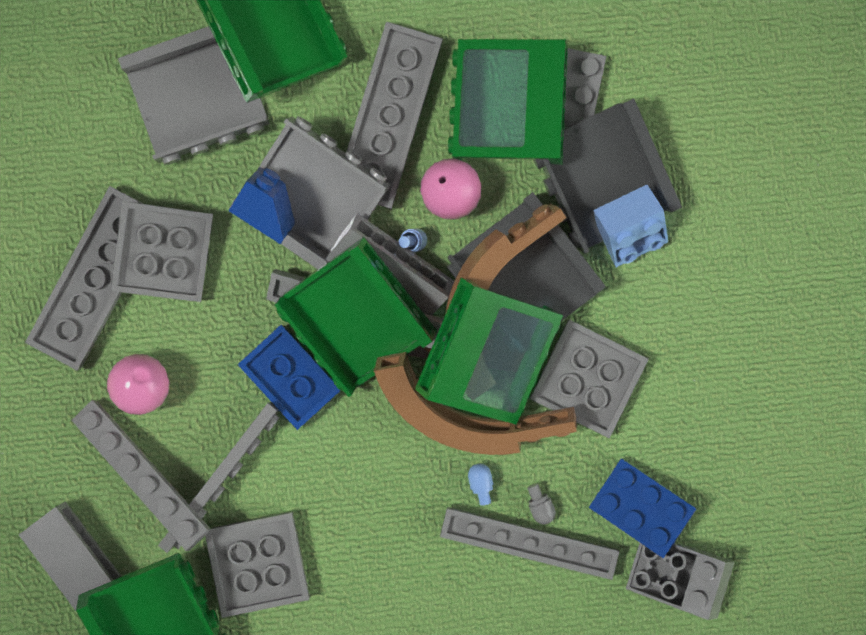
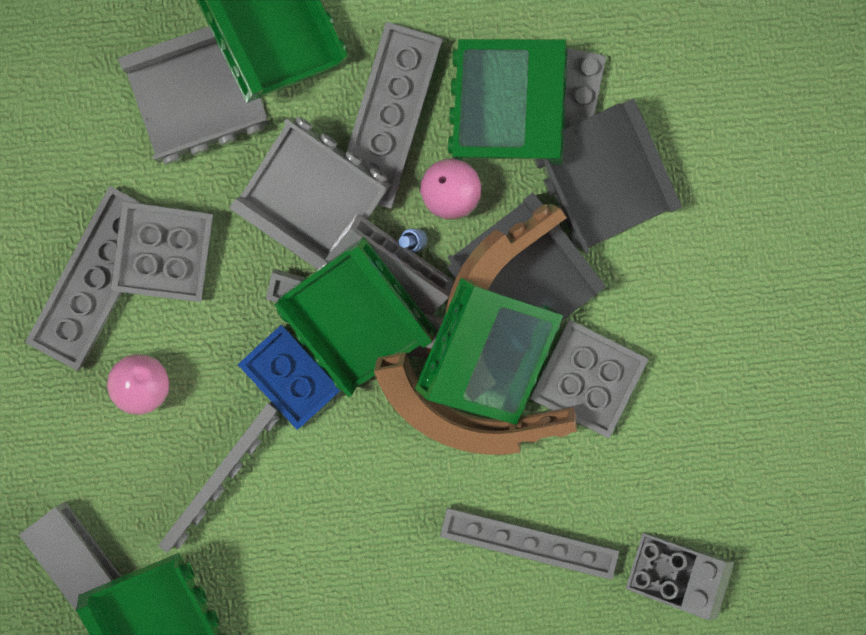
light grey plate [71,400,211,551] -> none
light grey plate [205,511,310,618] -> none
blue slope [229,167,295,244] -> none
light blue cylinder [468,463,494,505] -> none
light grey cylinder [527,483,556,524] -> none
blue plate [589,459,697,559] -> none
light blue slope [594,185,668,267] -> none

